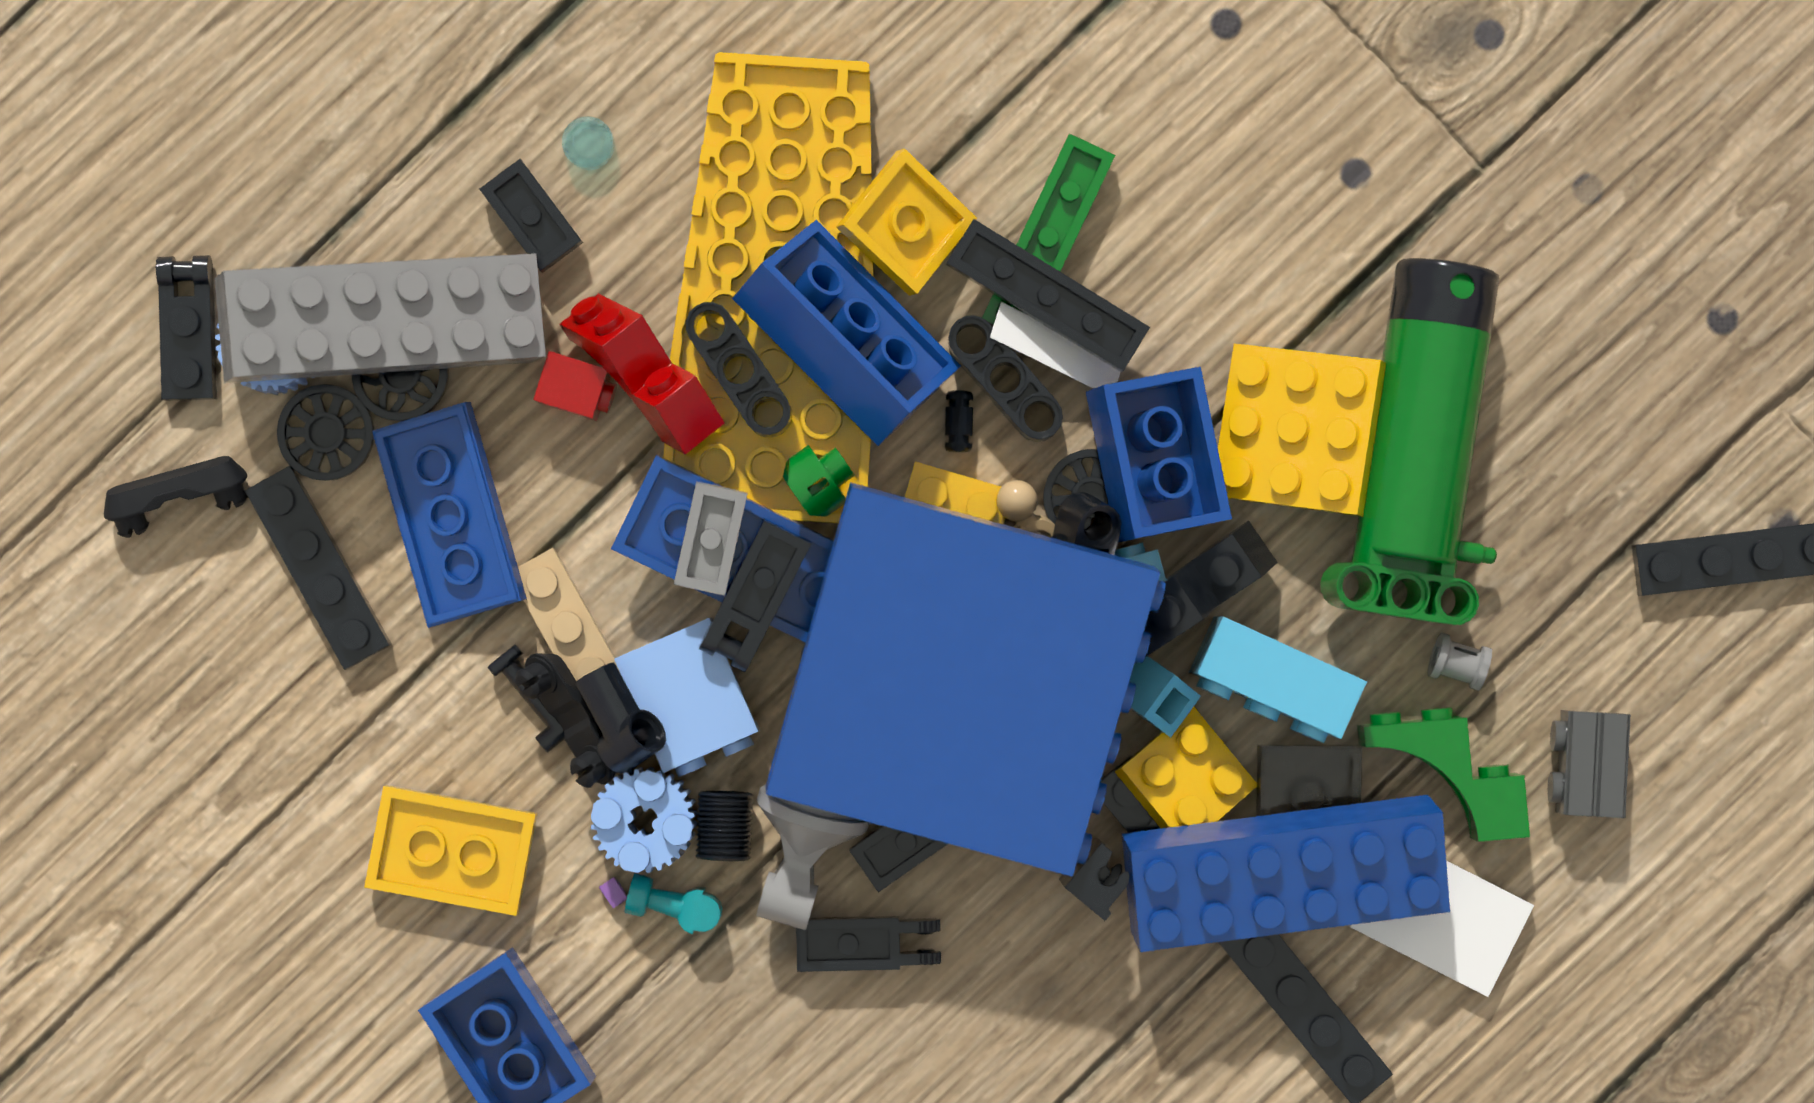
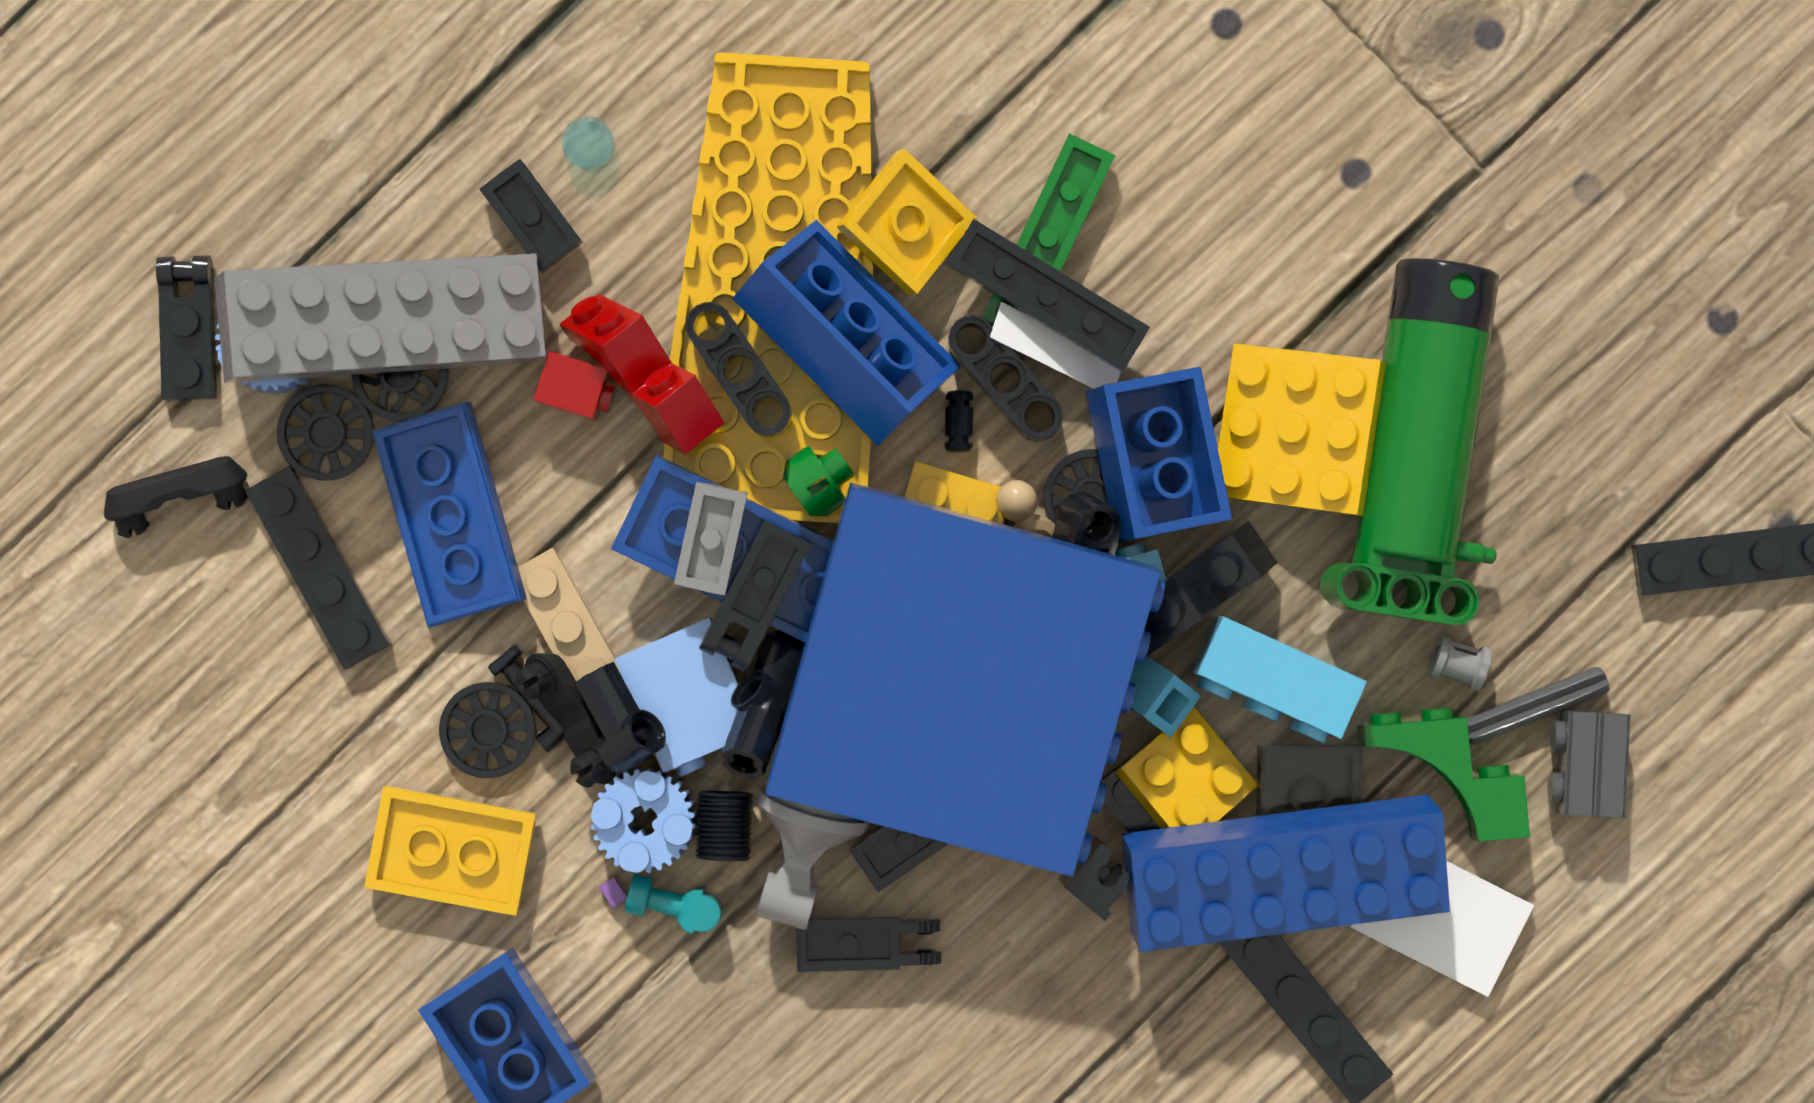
none -> black wheel [439,682,537,778]
none -> black piece [721,630,805,779]
none -> dark grey axle [1466,667,1610,745]

